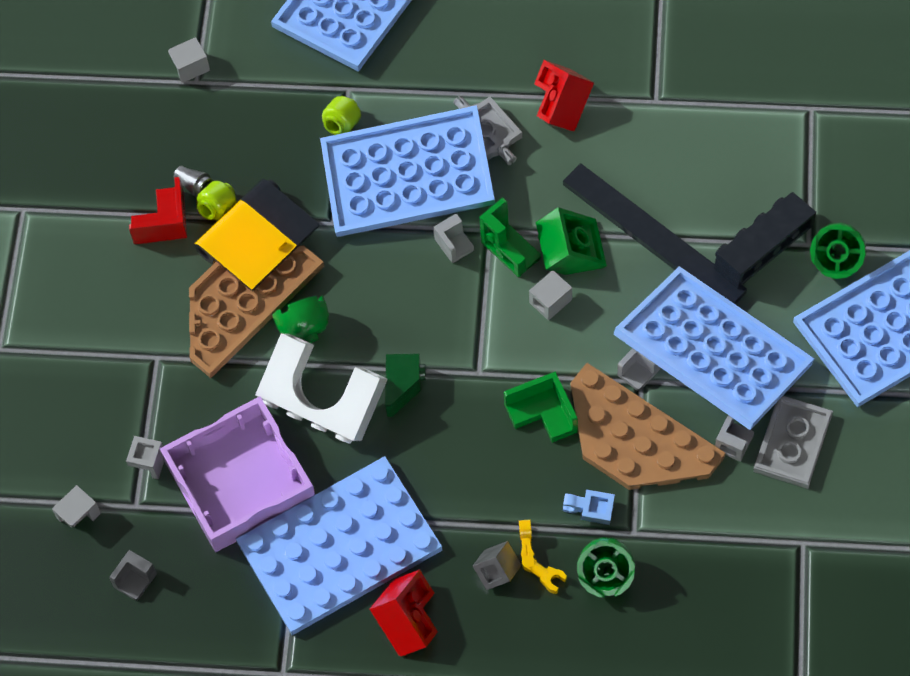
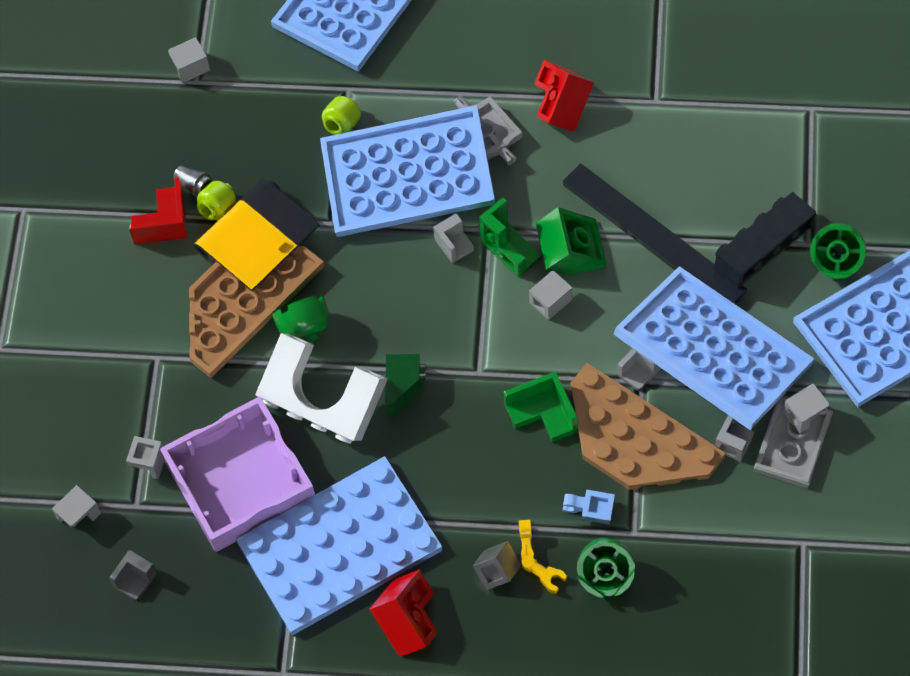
none -> light grey panel [783,384,829,434]

